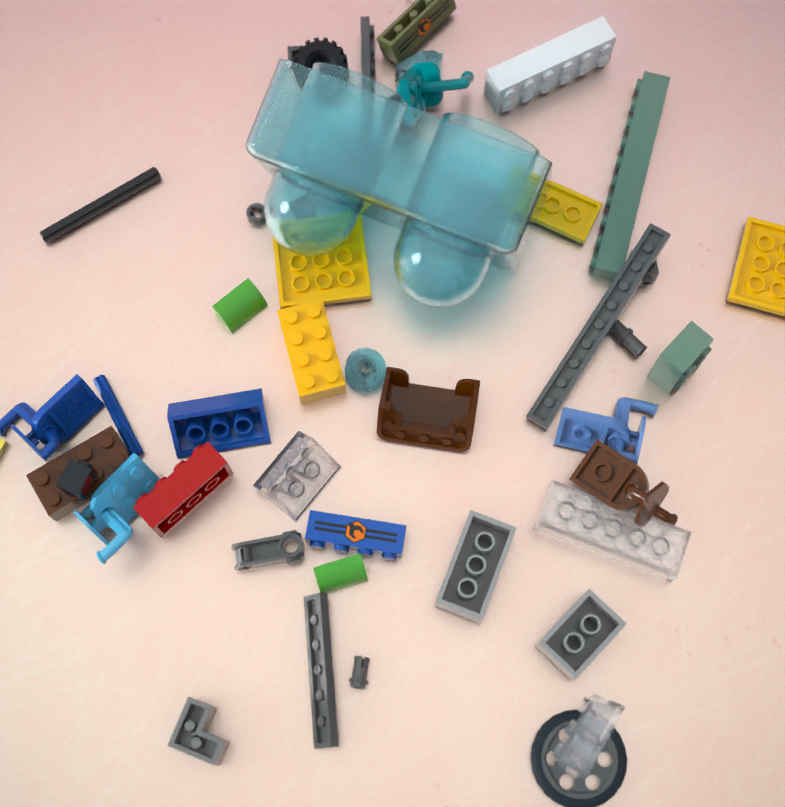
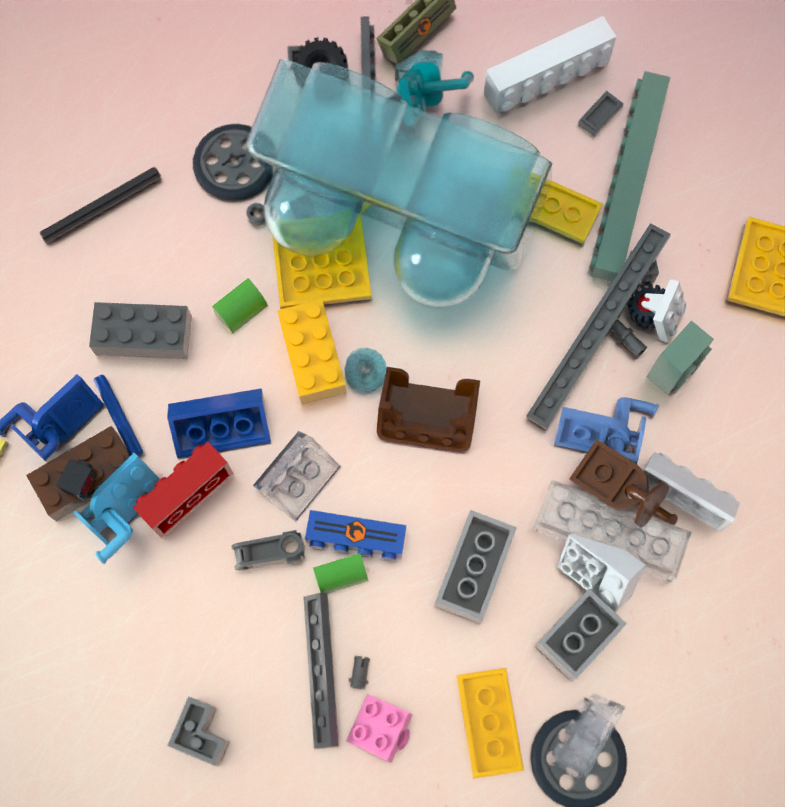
none -> dark grey brick [89,302,192,359]
none -> dark grey wedge [193,124,276,200]
none -> bright pink plate [346,694,413,762]
none -> yellow tile [457,668,524,779]
none -> white slope [557,534,646,611]
none -> dark grey tile [578,91,624,136]
none -> white plate [627,279,687,343]
none -> white slope [643,452,740,532]

